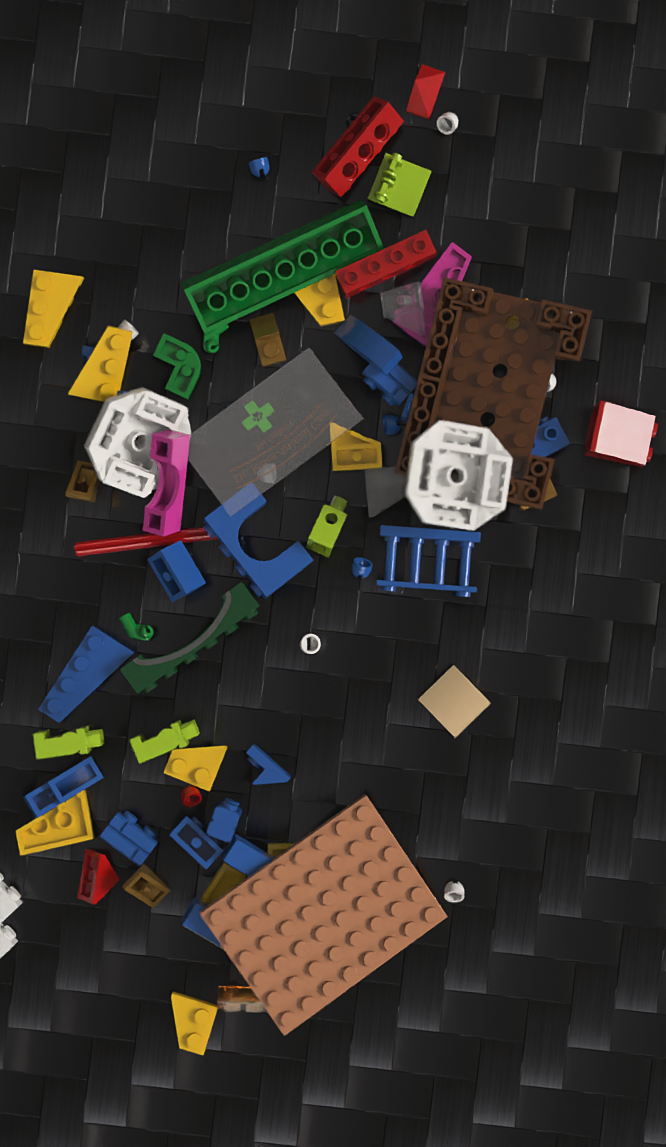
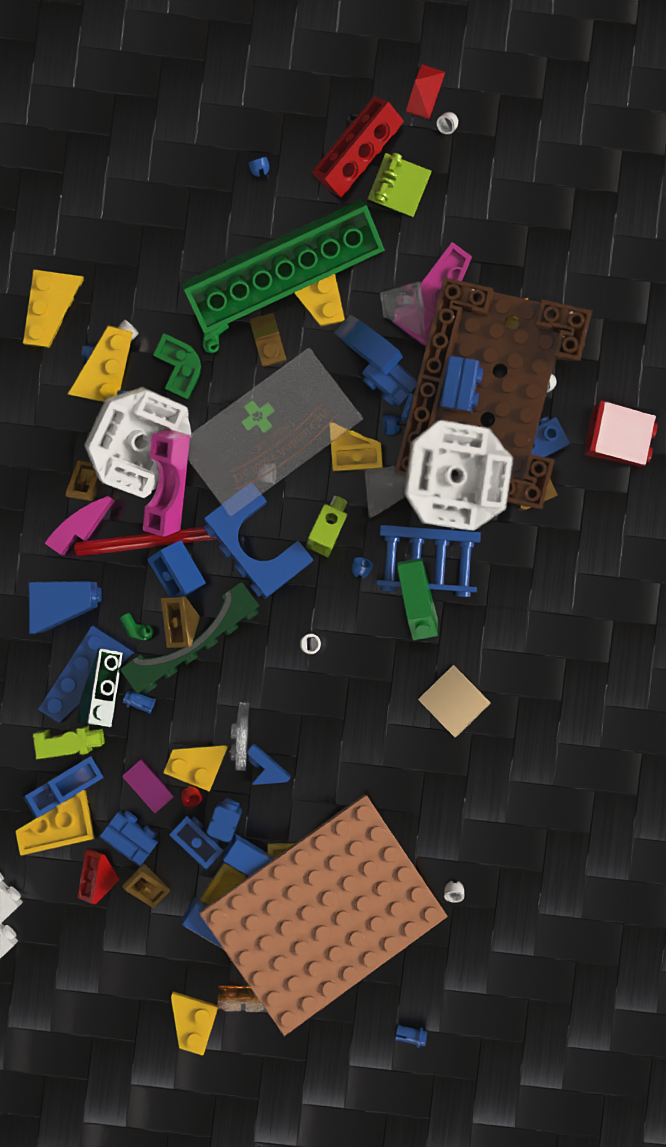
lime hips [130,720,200,764] -> none
red brick [335,230,437,299] -> none
none -> blue slope [29,582,101,633]
none -> dark pink slope [45,496,115,555]
none -> dark green slope [77,648,123,727]
none -> blue pin [122,689,156,714]
none -> magenta tile [122,759,174,813]
none -> pearl gold slope [161,596,200,648]
none -> clear wing [231,703,249,771]
none -> blue pin [395,1025,428,1048]
none -> green slope [397,558,438,640]
none -> blue brick [440,356,484,413]

